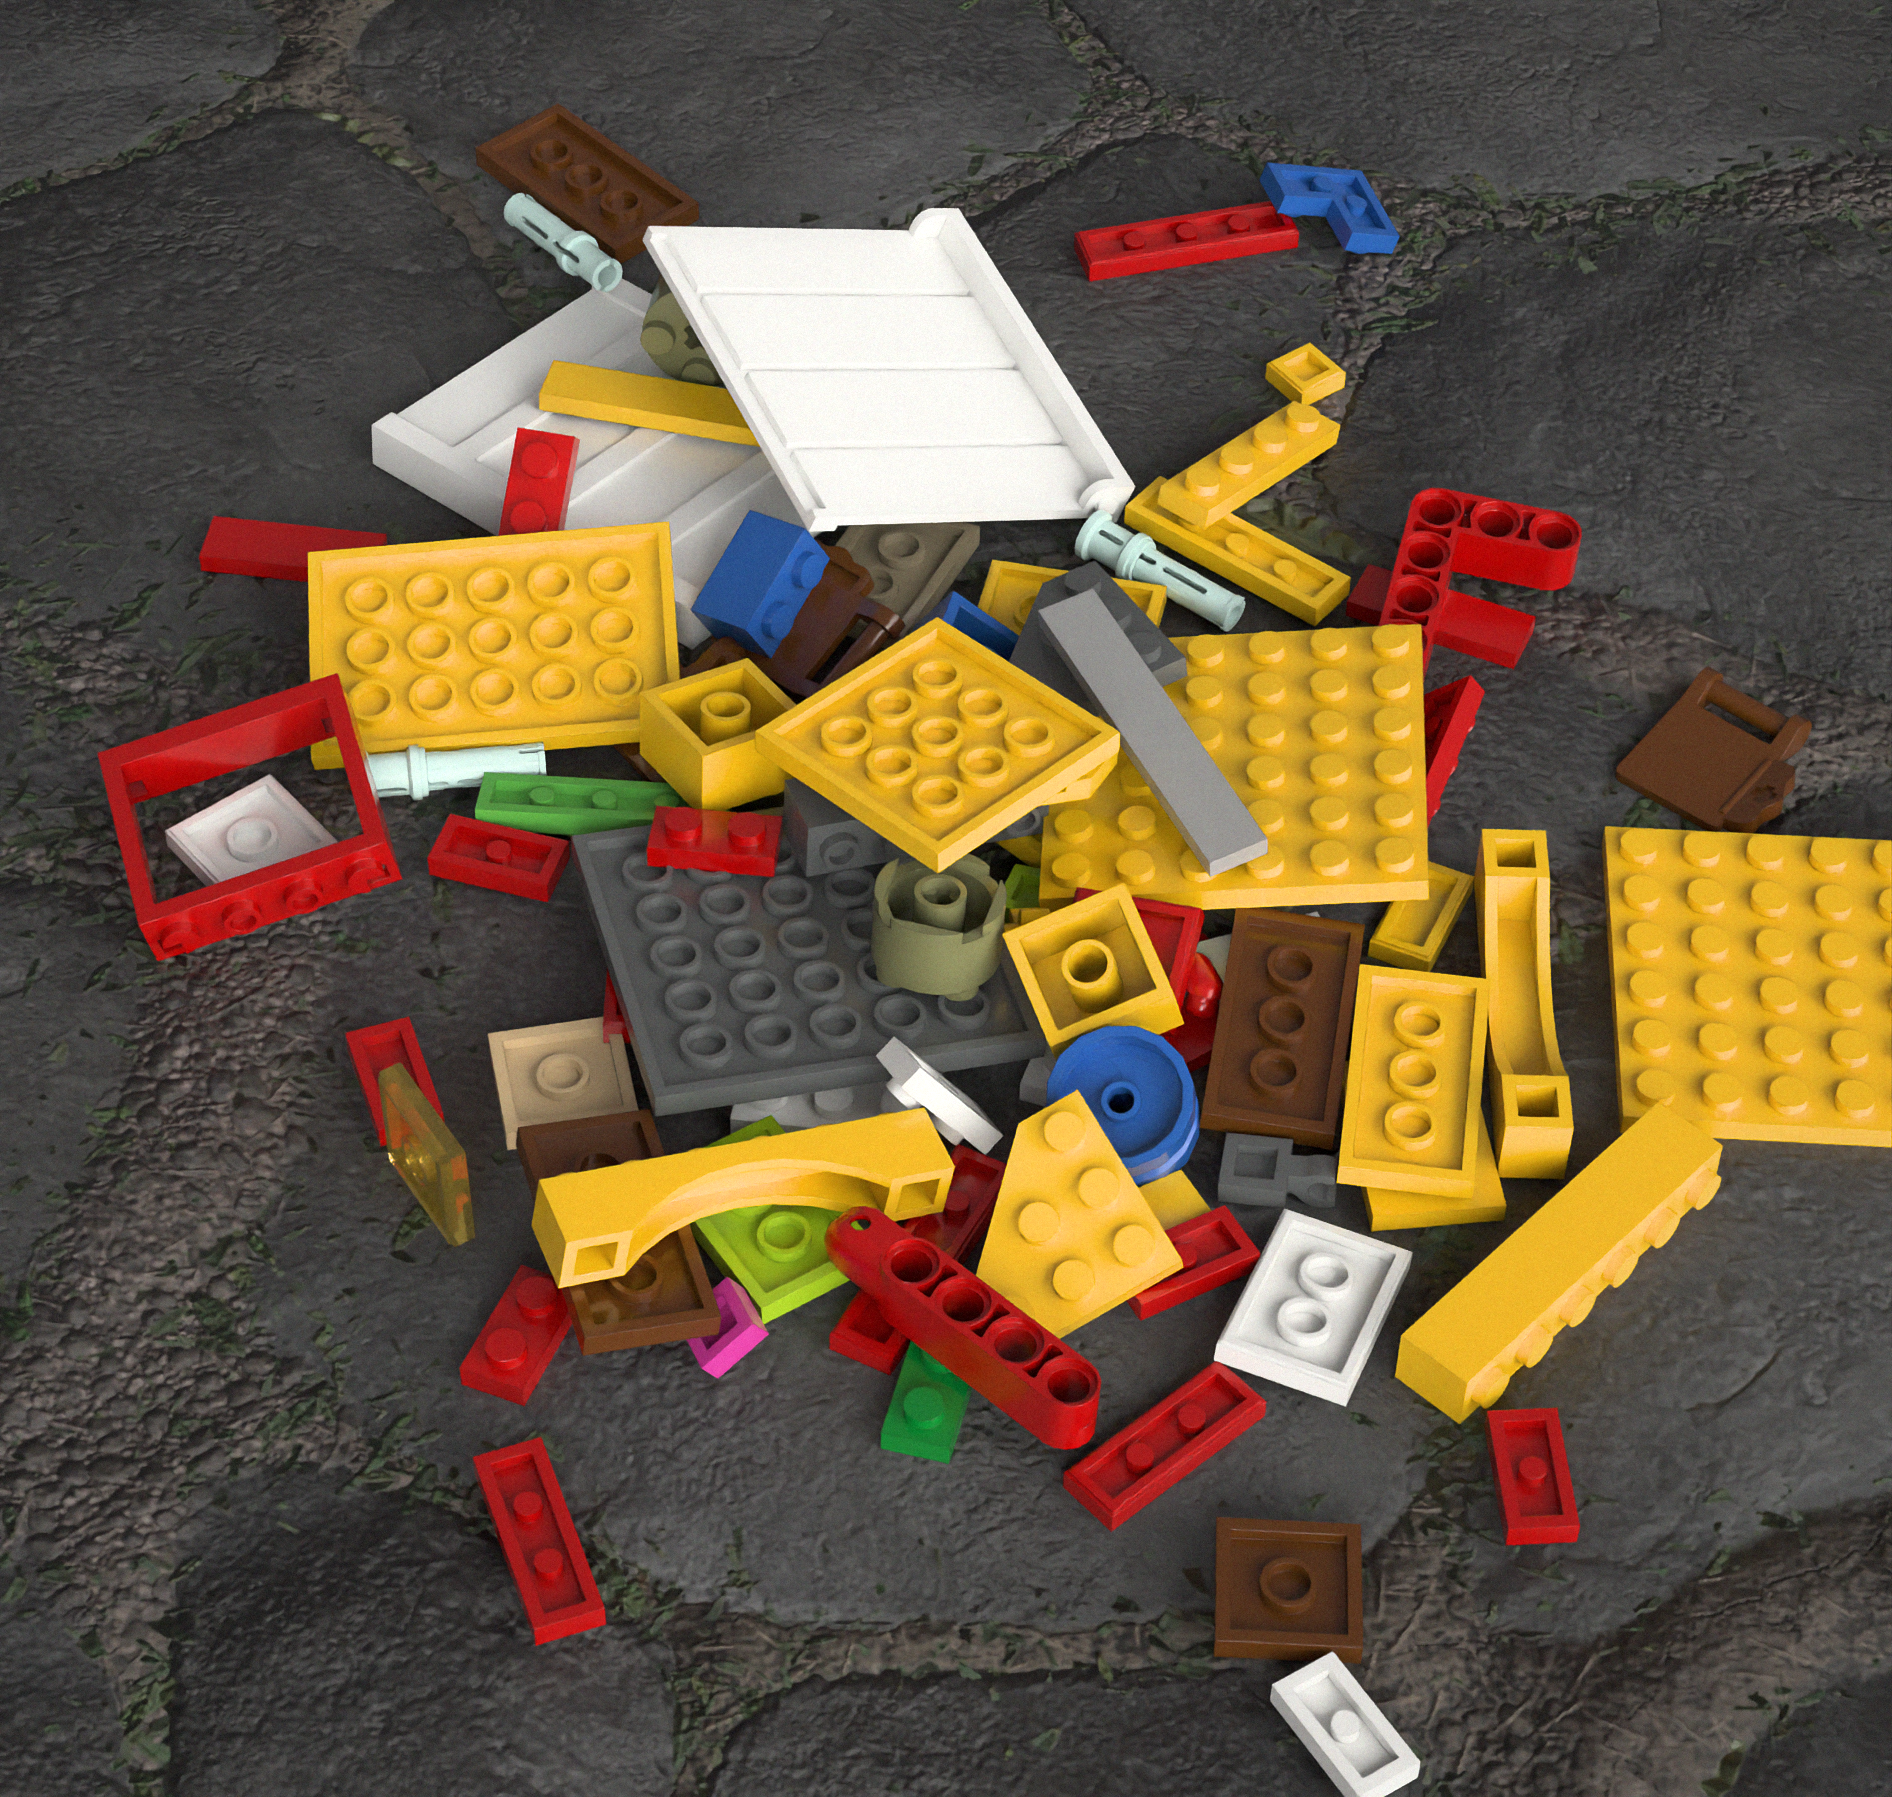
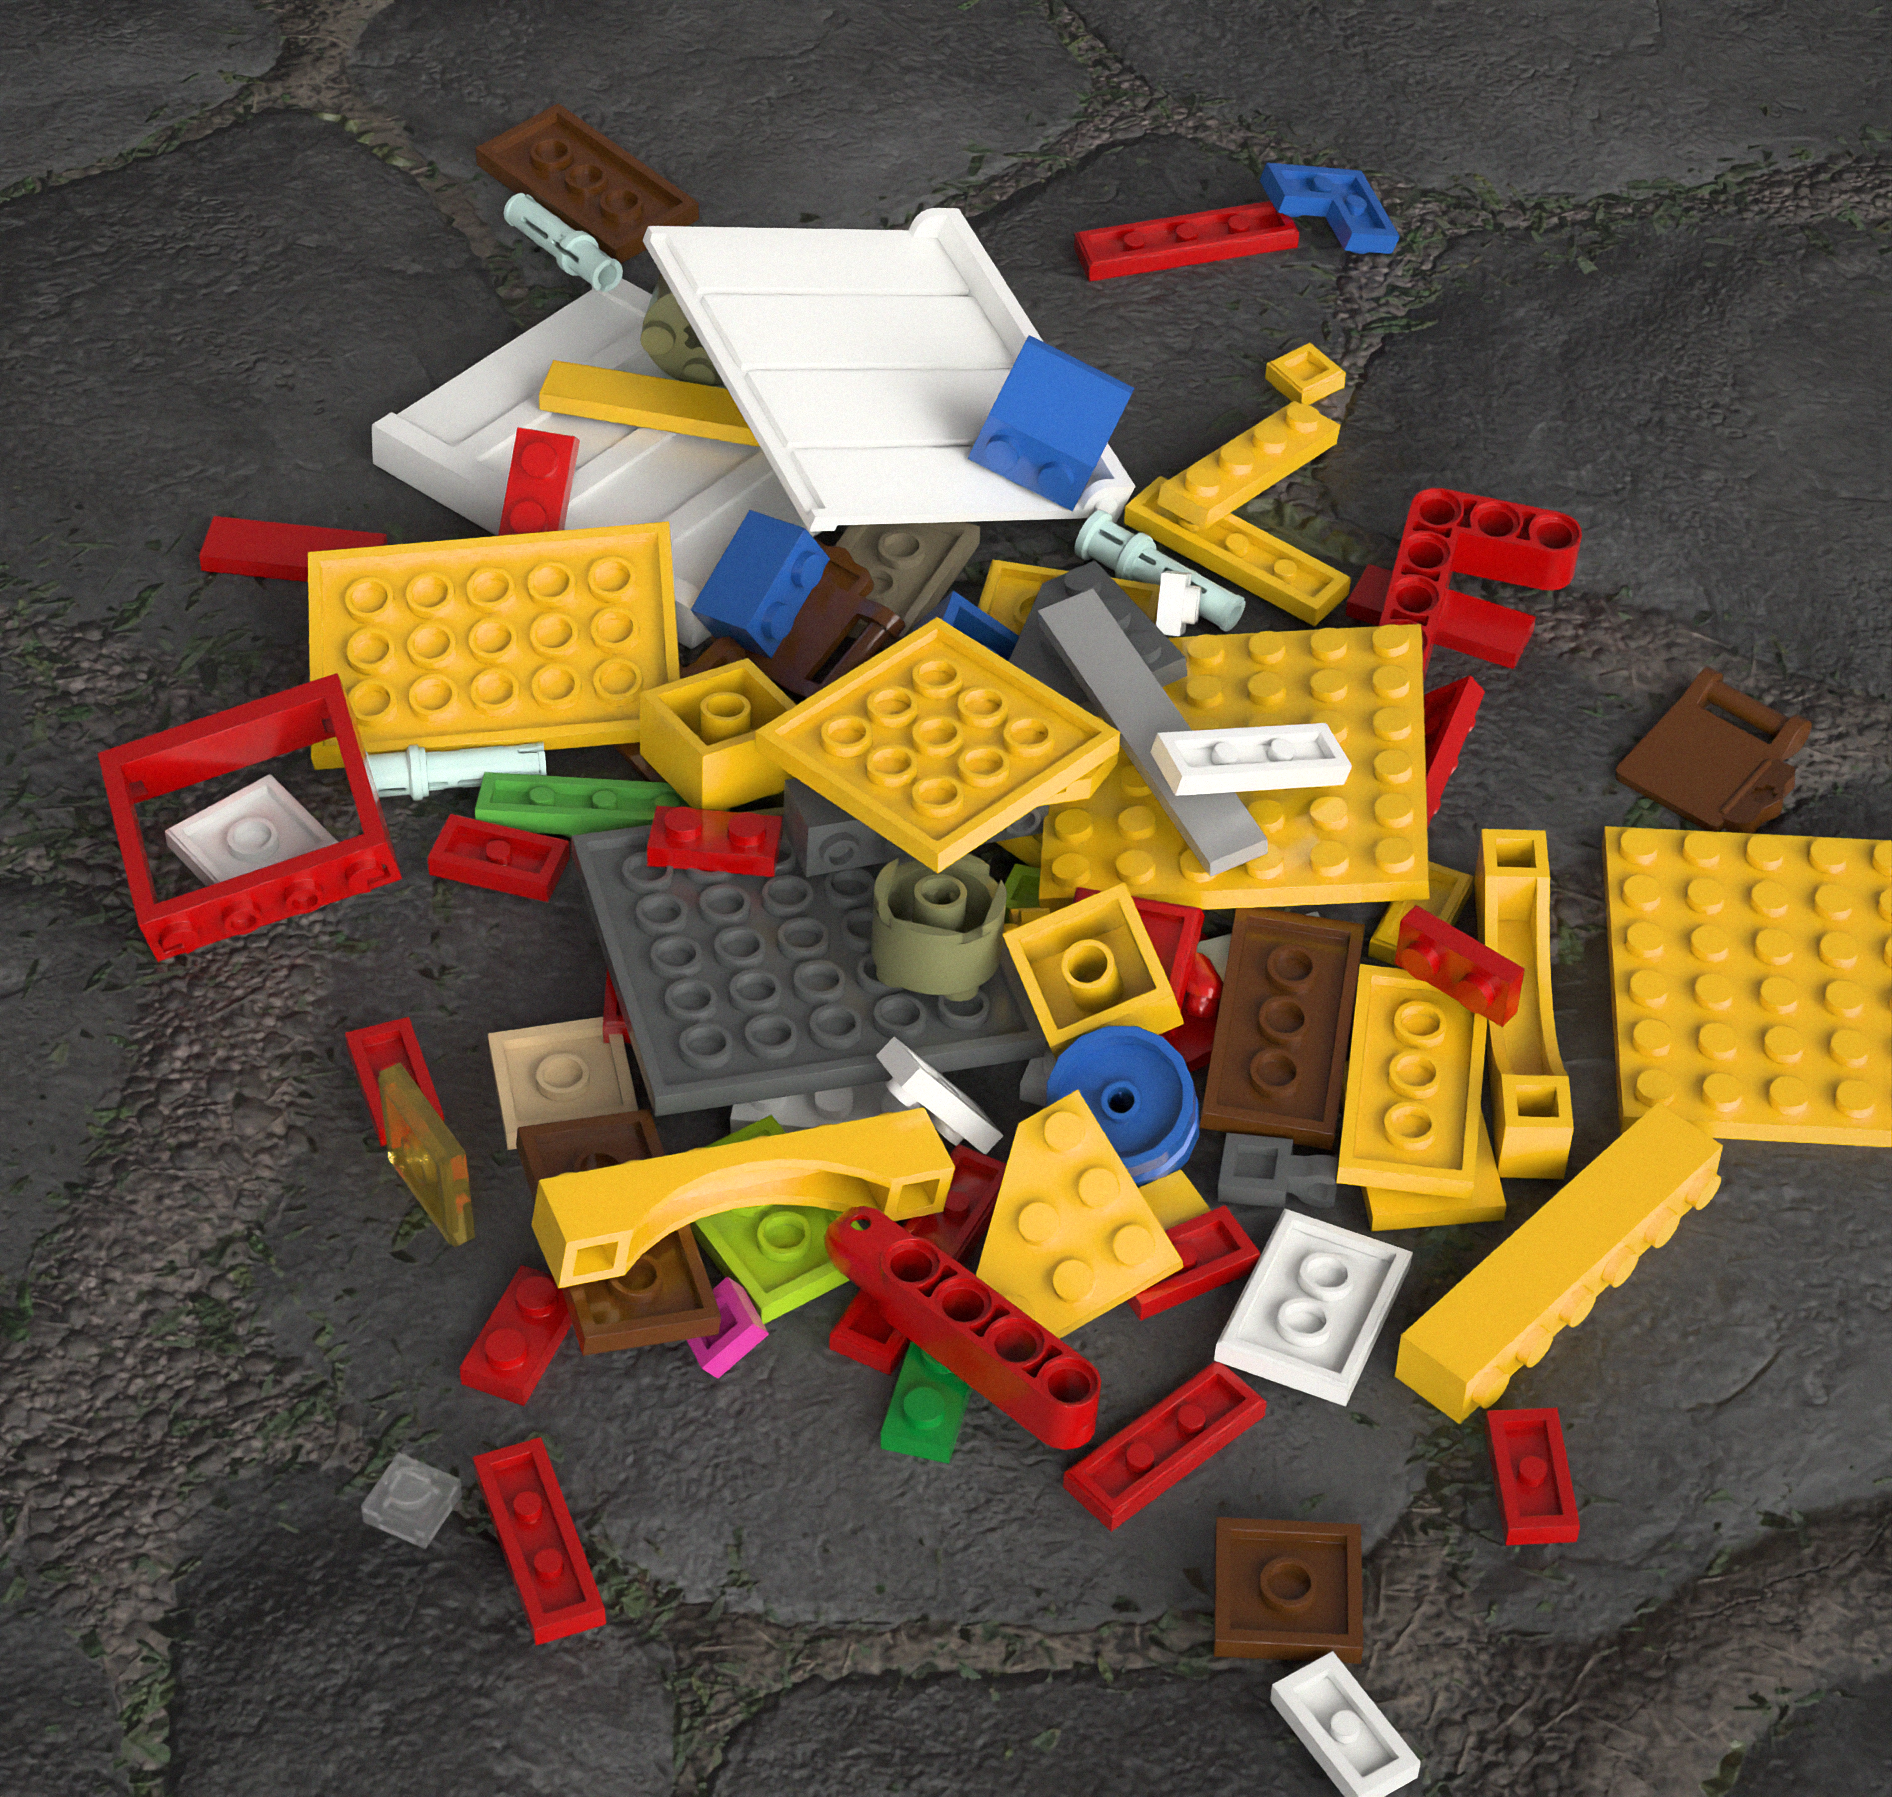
none -> clear plate [361,1452,462,1549]
none -> slope [967,335,1135,512]
none -> white plate [1150,723,1352,796]
none -> white plate [1156,570,1201,636]
none -> red plate [1395,905,1525,1027]

